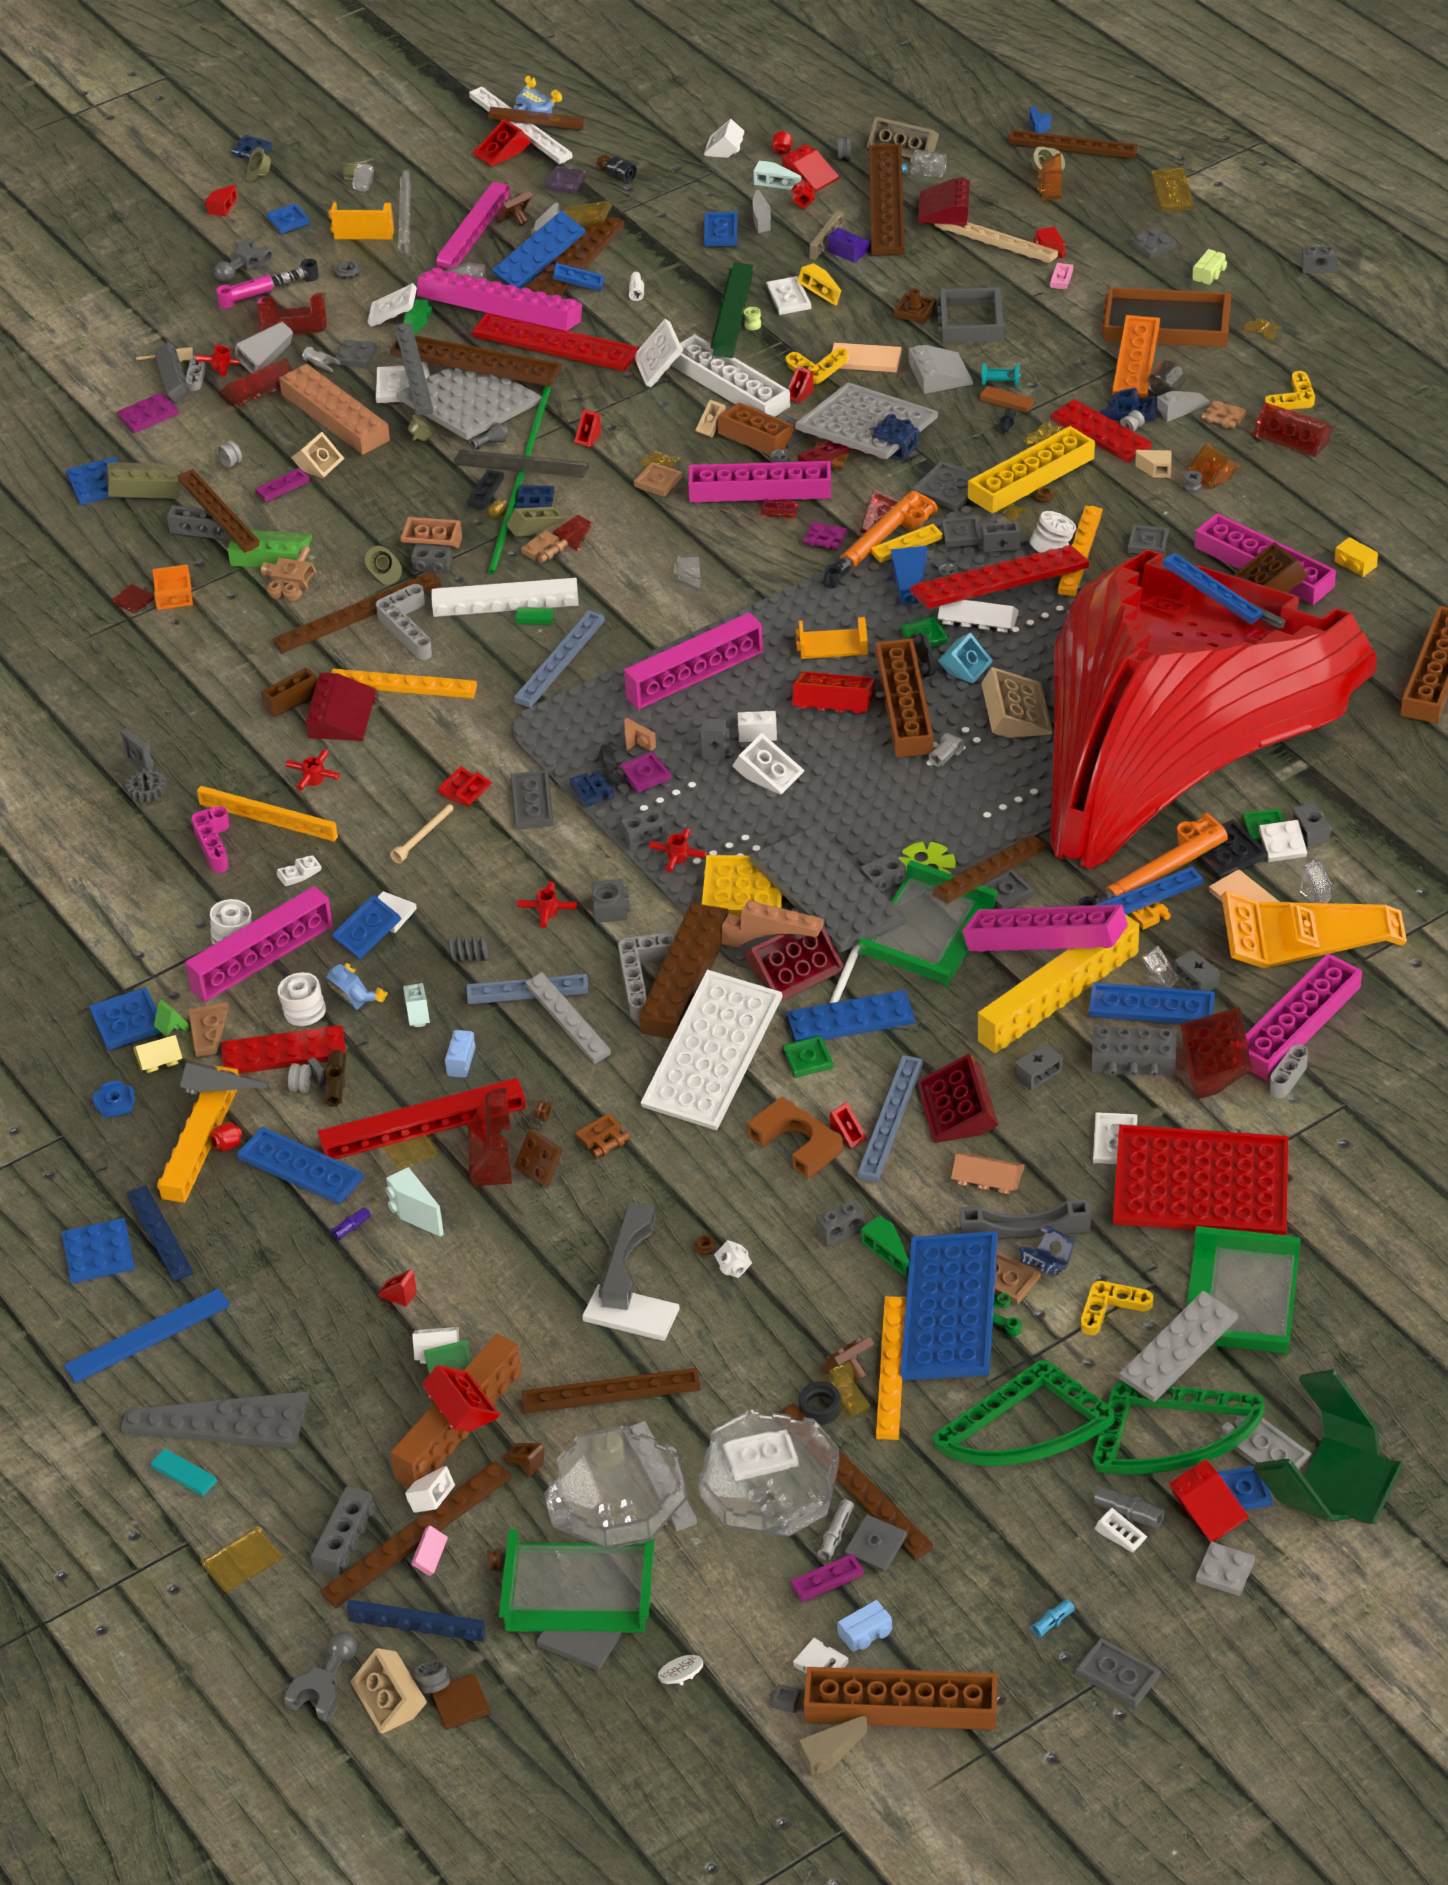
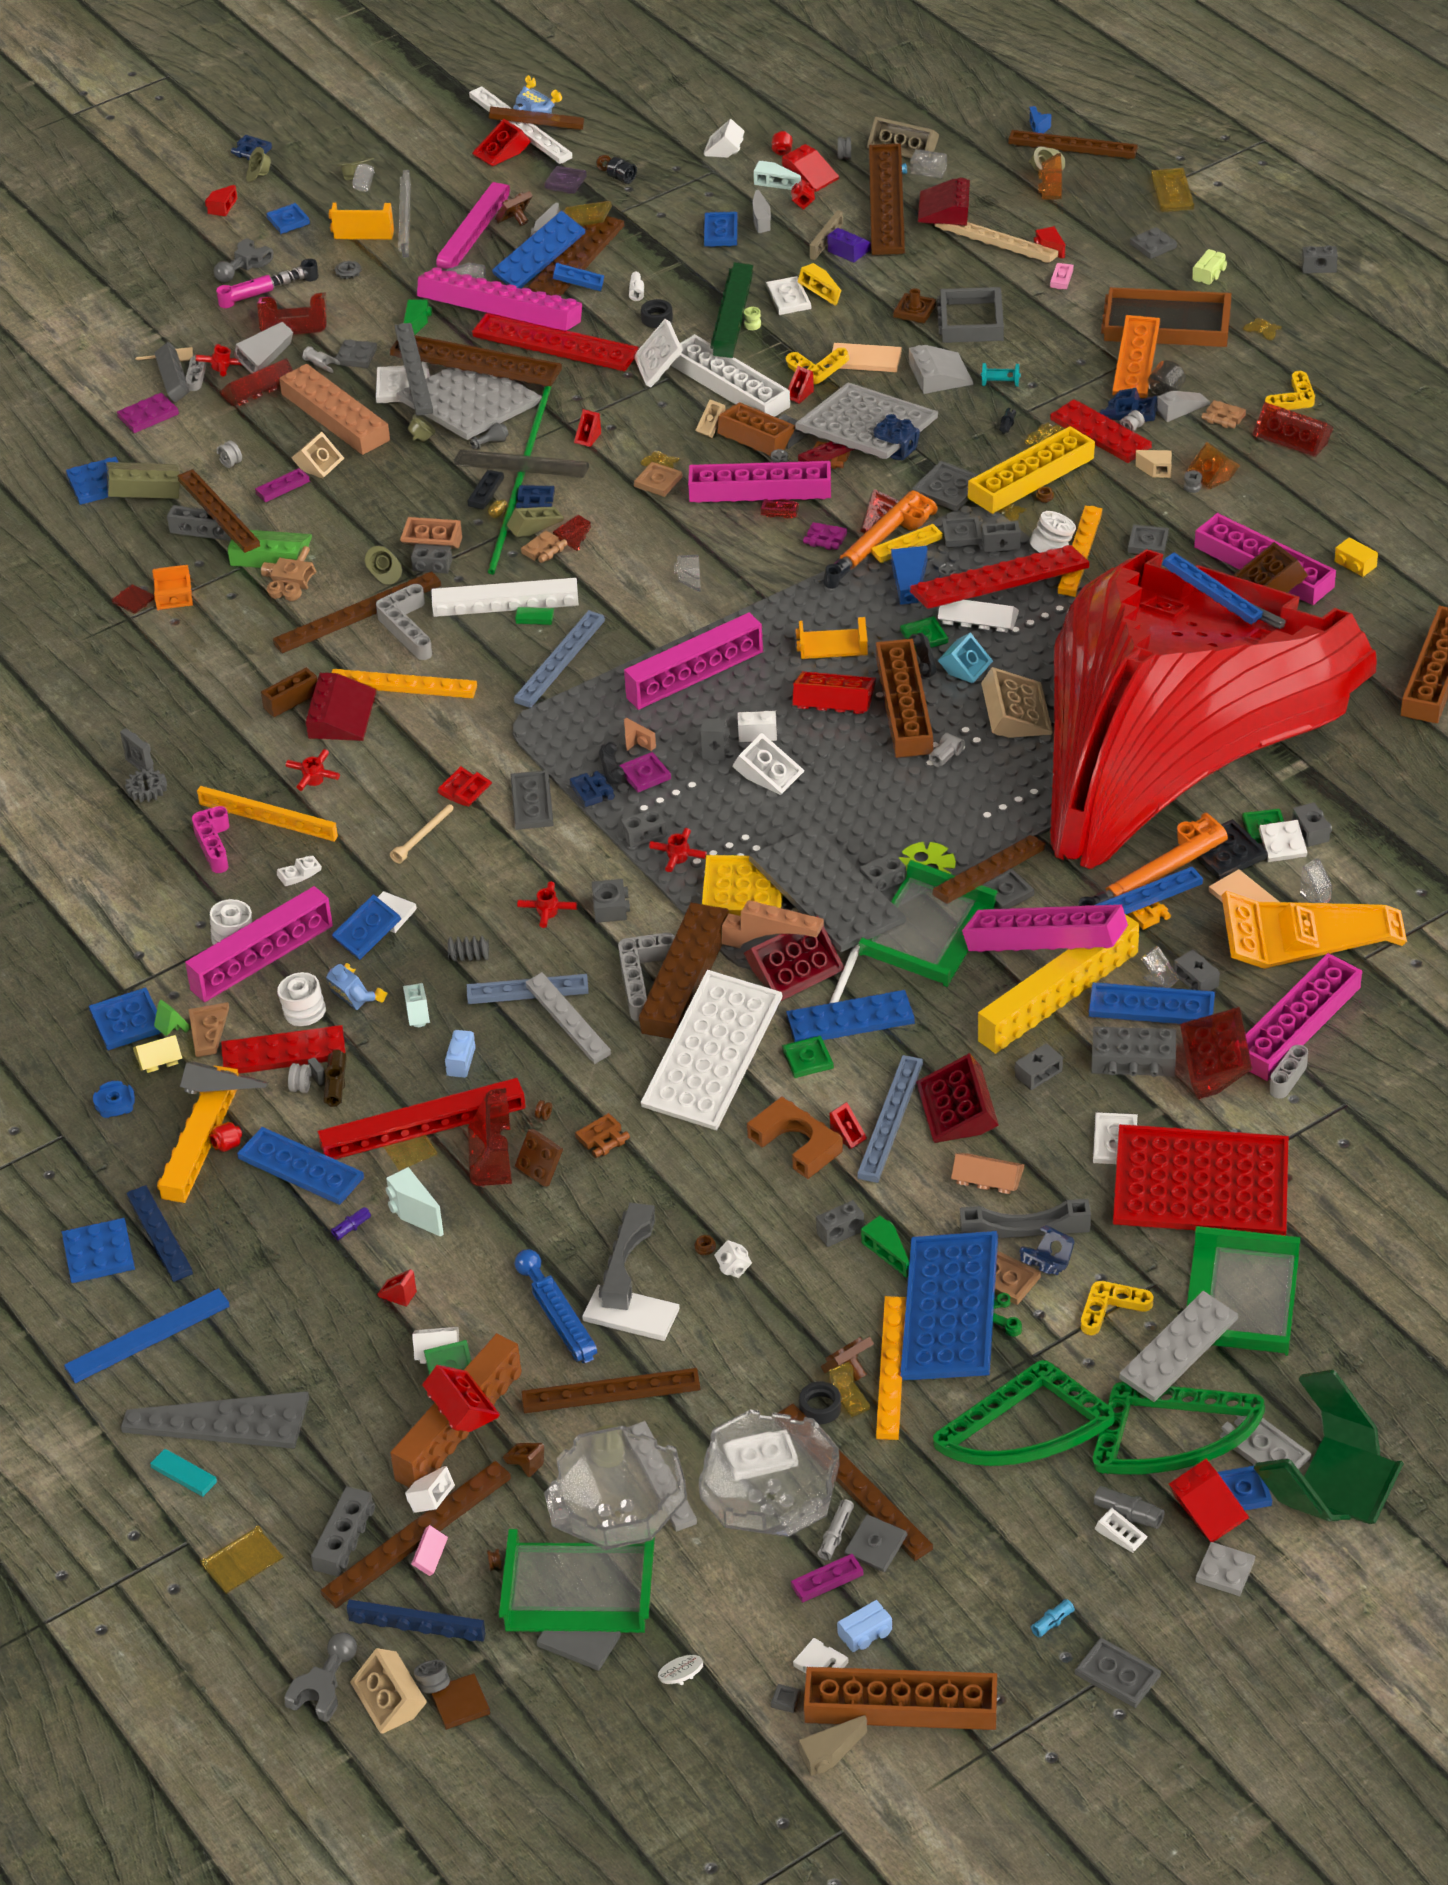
white plate [368,283,417,327] -> none
dark orange tile [980,386,1034,413] -> none
none -> blue gear [514,1249,597,1363]
none -> black tyre [641,299,673,328]

